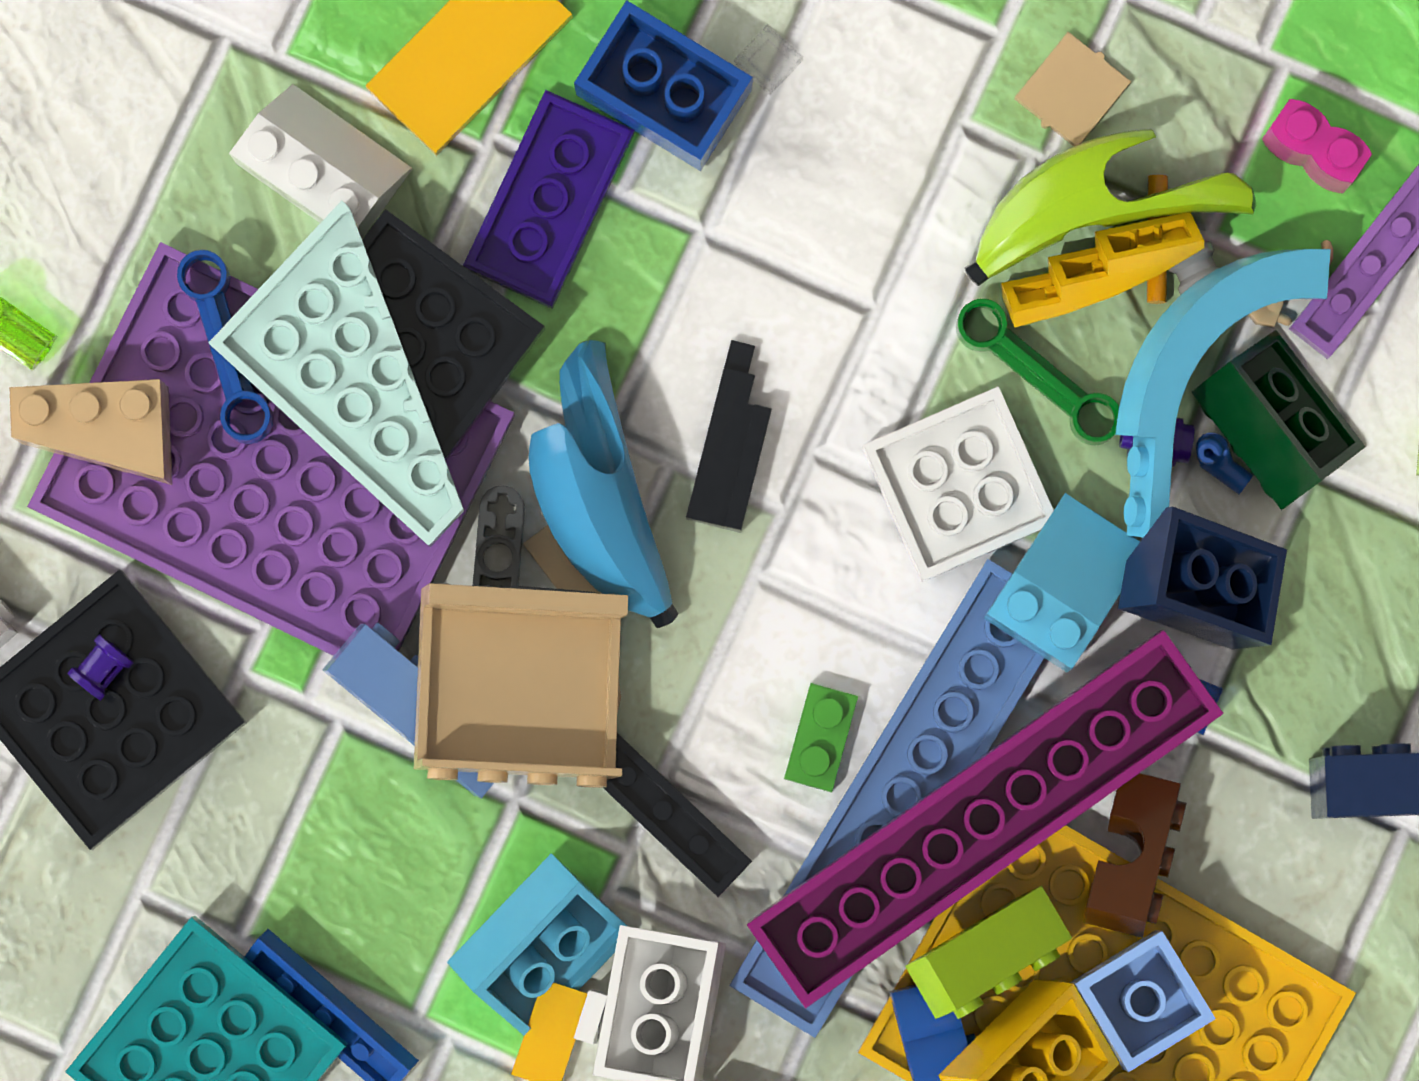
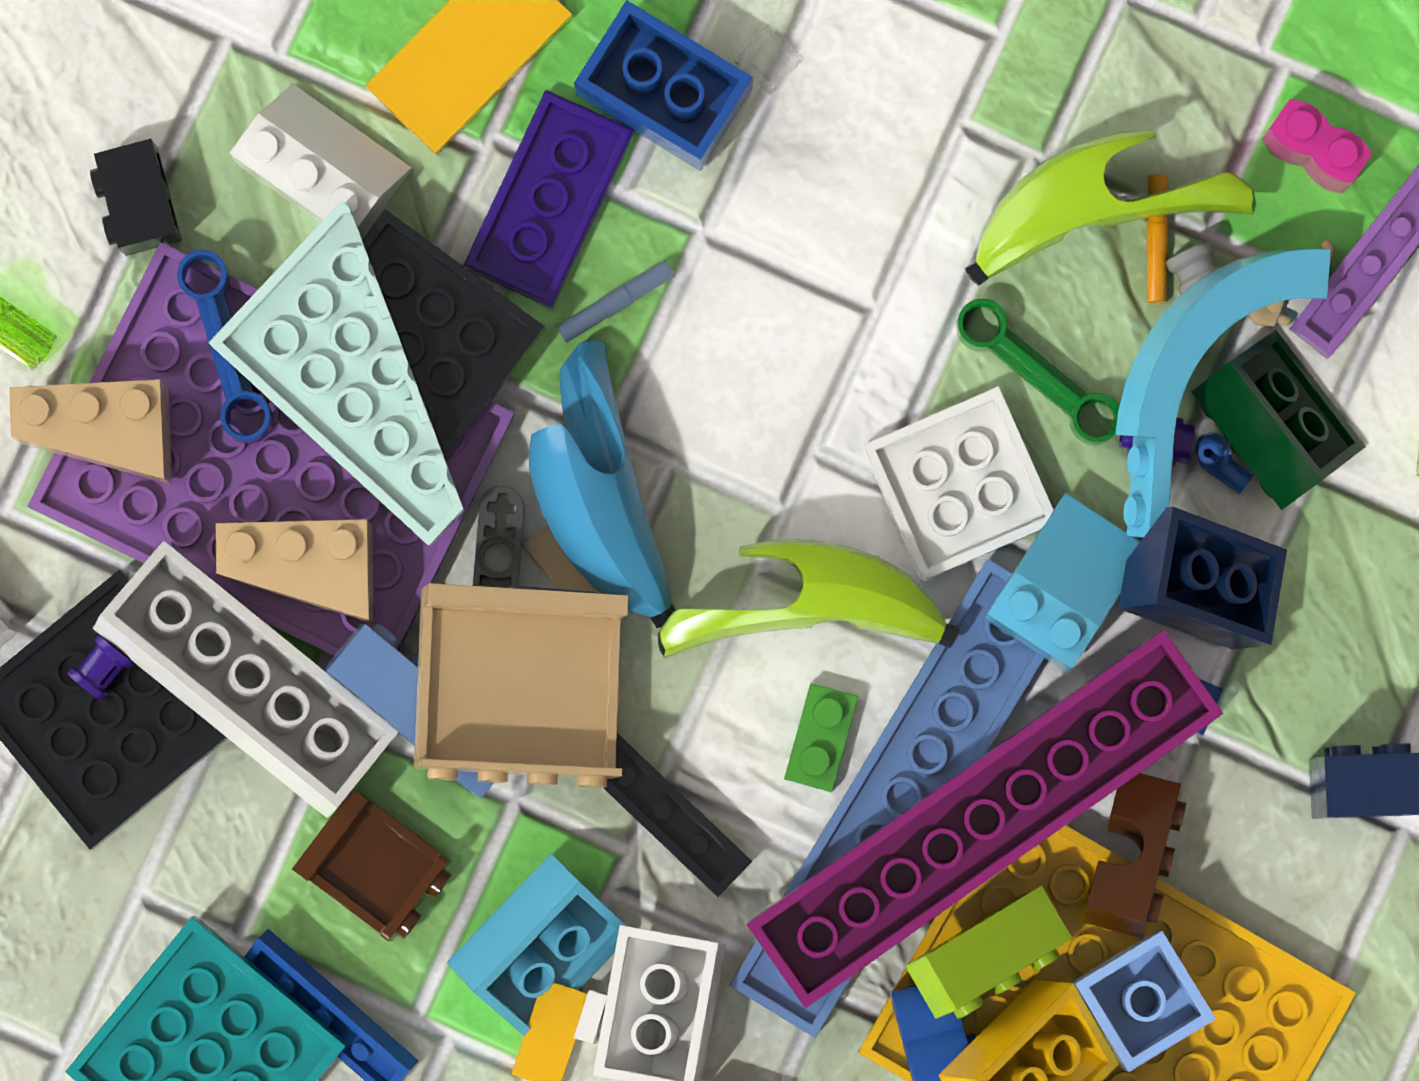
black piece [686,340,772,533] -> none
yellow slope [1001,212,1204,328] -> none
tan piece [1014,32,1131,146] -> none
none -> black brick [90,138,182,256]
none -> white brick [93,541,399,818]
none -> tan wedge [216,519,374,624]
none -> reddish brown panel [292,789,452,942]
none -> sand blue piece [556,260,675,343]
none -> lime piece [658,539,959,658]

